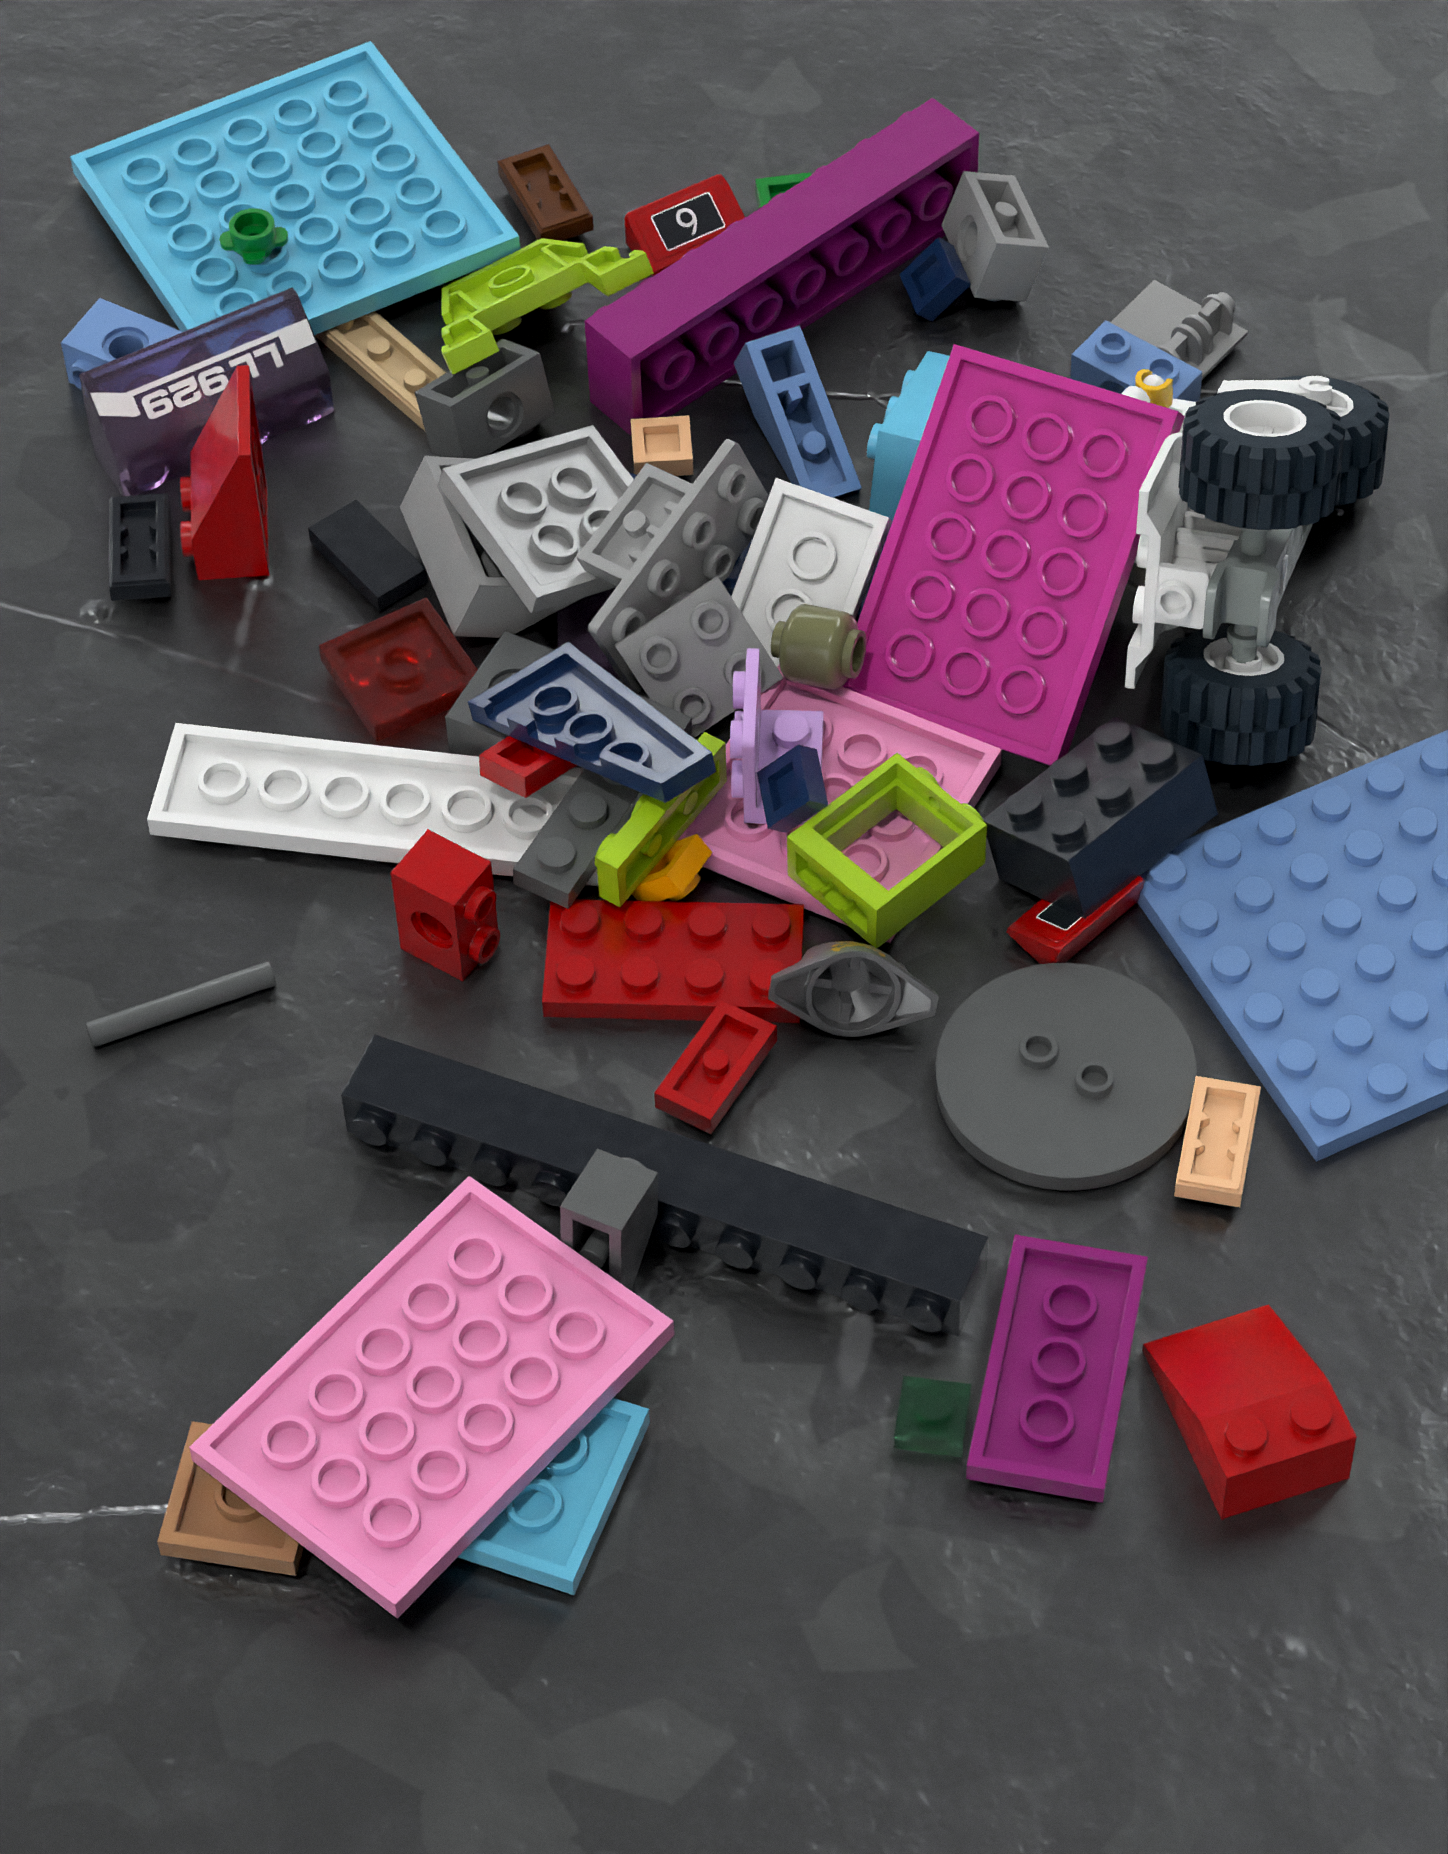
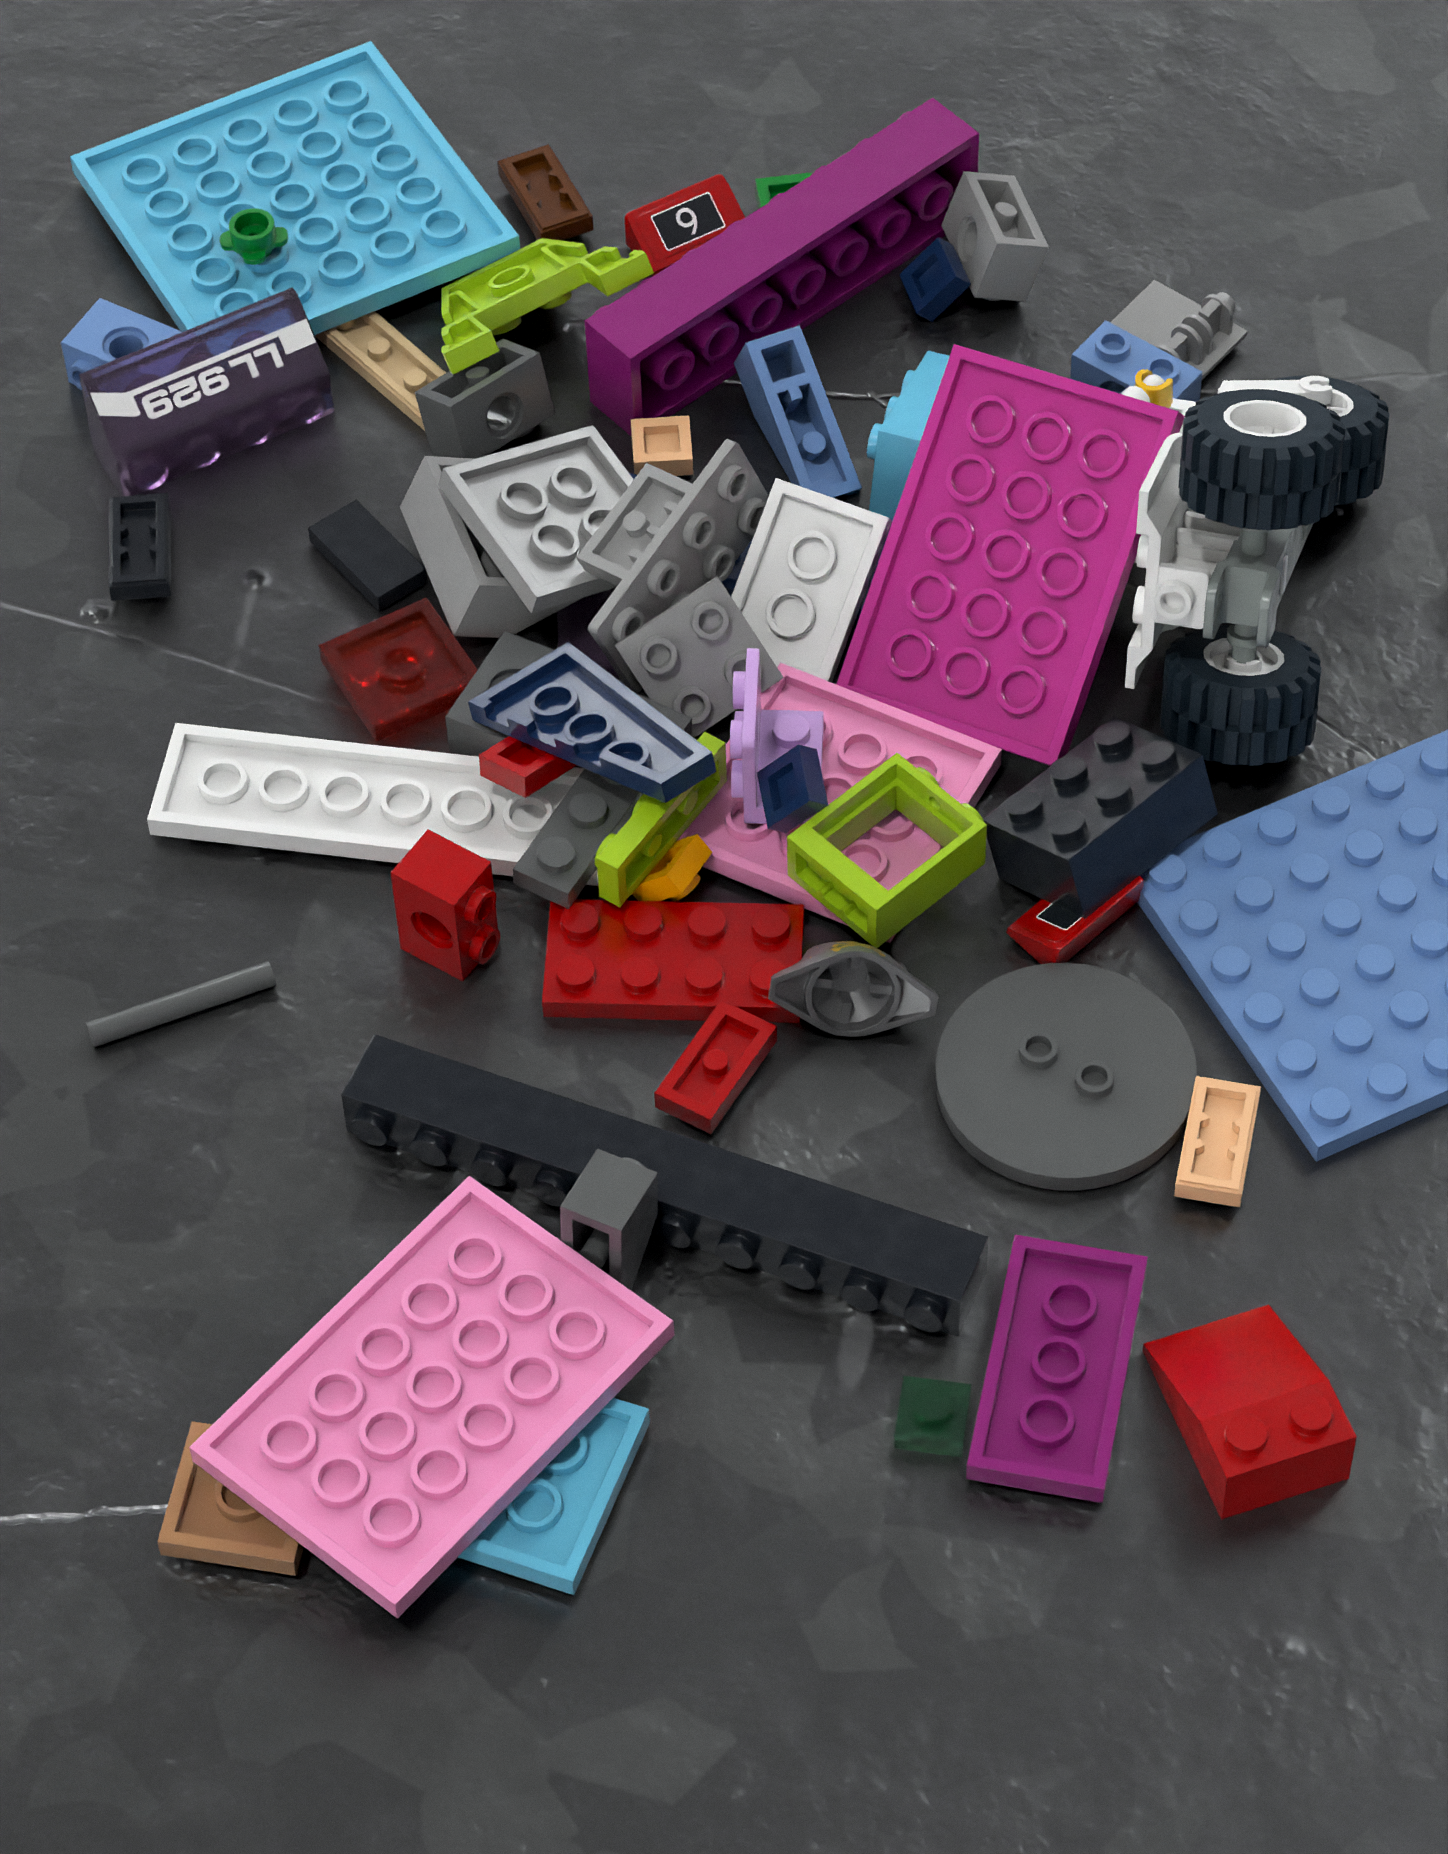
red slope [180,365,269,580] -> none
olive head [771,604,867,690] -> none

